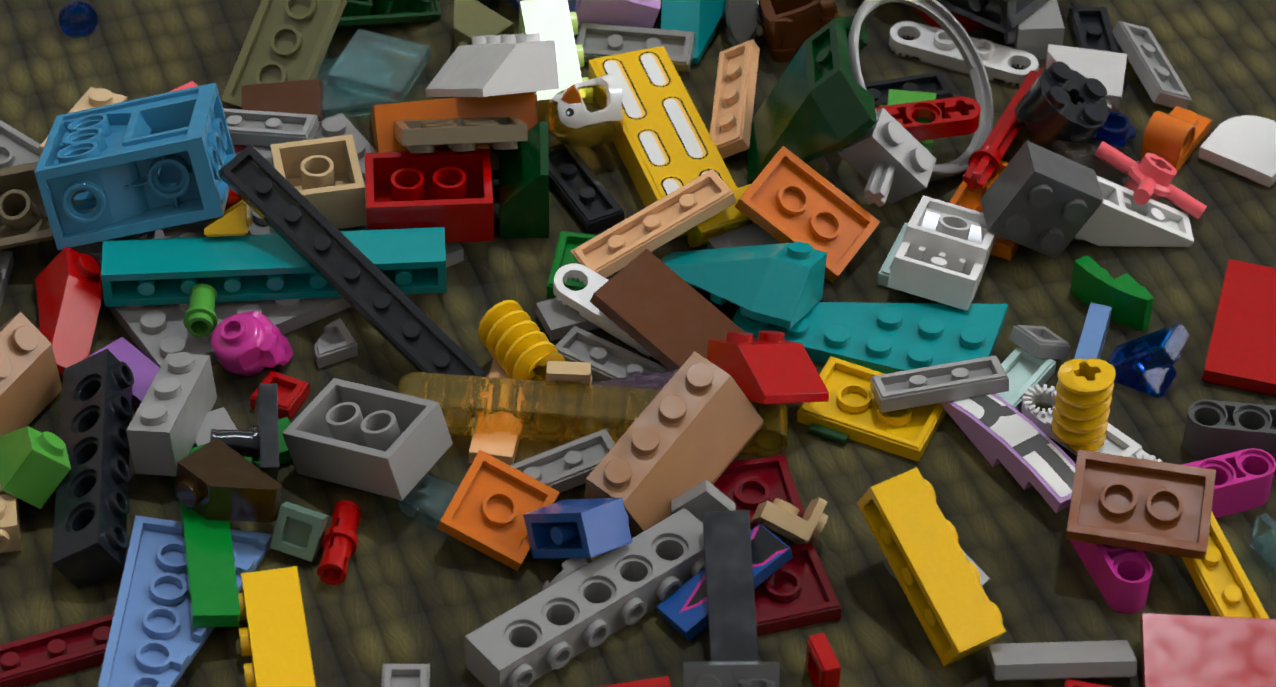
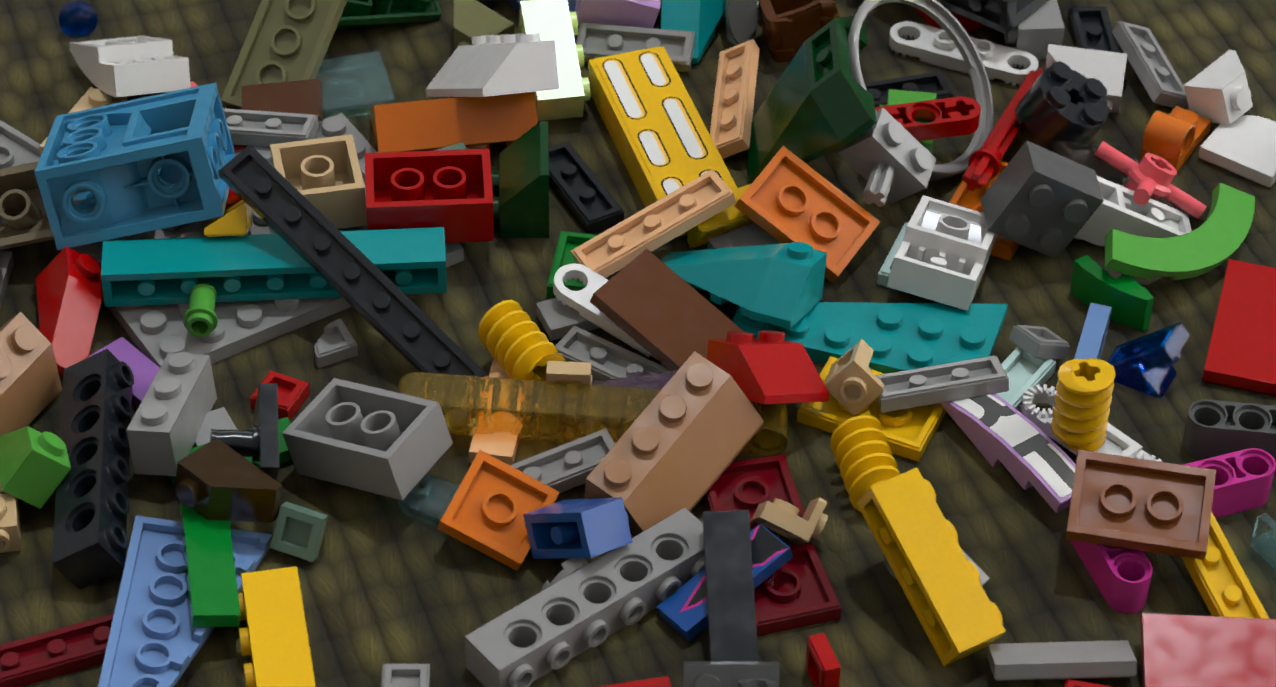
dark pink head [211,311,293,376] -> none
red pin [317,500,363,585] -> none
clear light blue tile [327,29,431,103] -> none
dark tan plate [394,116,528,153] -> none
piece [544,74,623,148] -> none
light grey tile [671,480,735,522] -> none
dark green piece [809,423,849,445] -> none
clear blue plate [1092,112,1137,150] -> none
none -> white slope [69,36,191,97]
none -> tan bracket [825,339,885,415]
none -> yellow piece [830,415,900,512]
none -> bright green tile [1105,182,1255,280]
none -> white slope [1184,50,1253,125]

